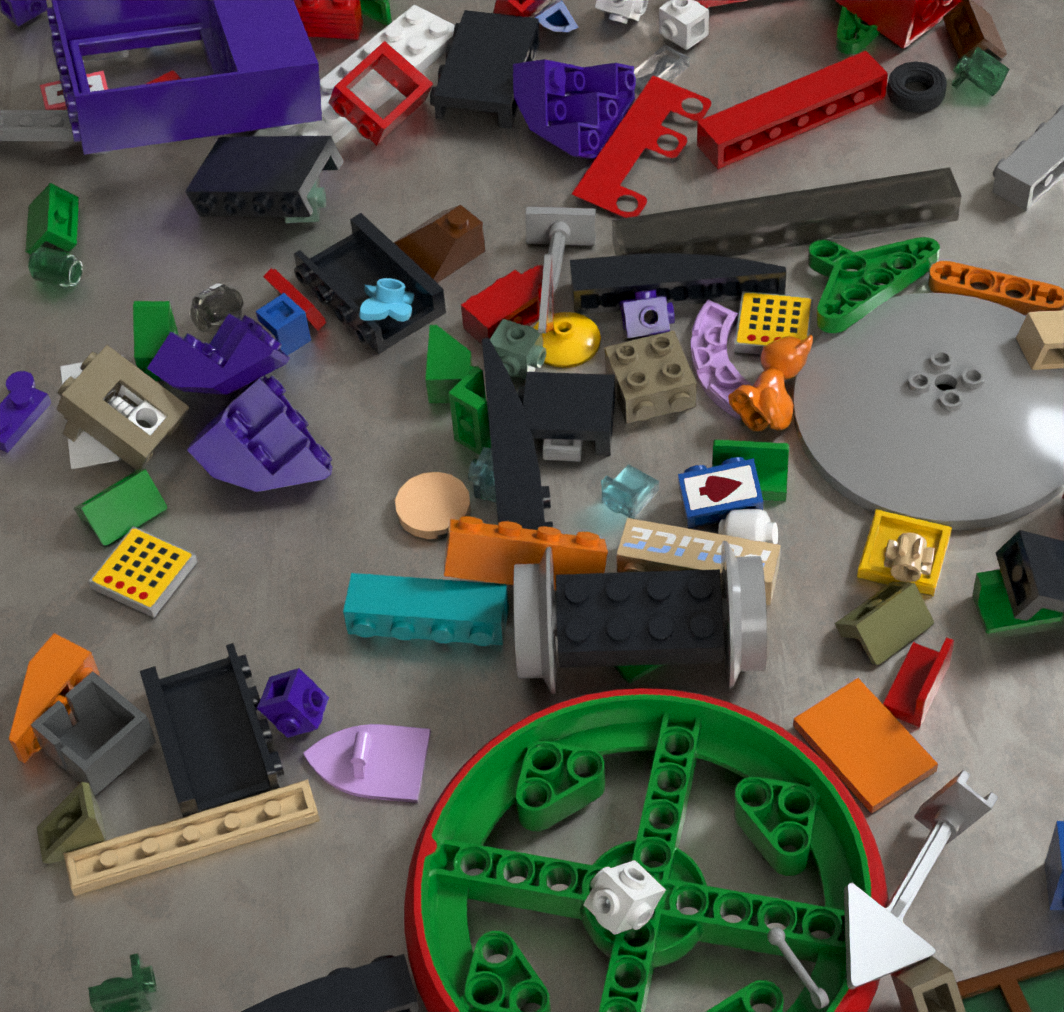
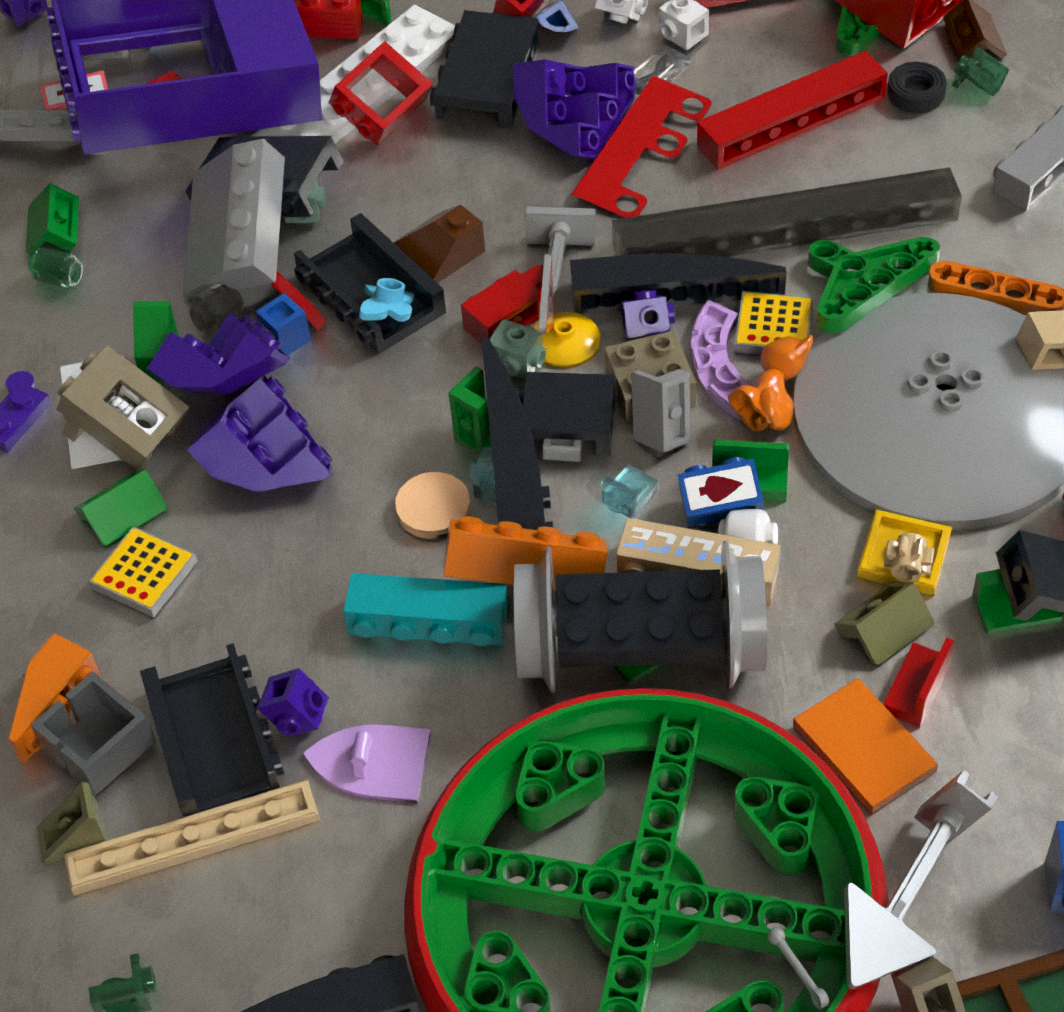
green slope [425,325,479,403] -> none
white brick [583,860,666,935] -> none
none -> light grey slope [183,139,285,299]
none -> light grey panel [631,369,691,453]

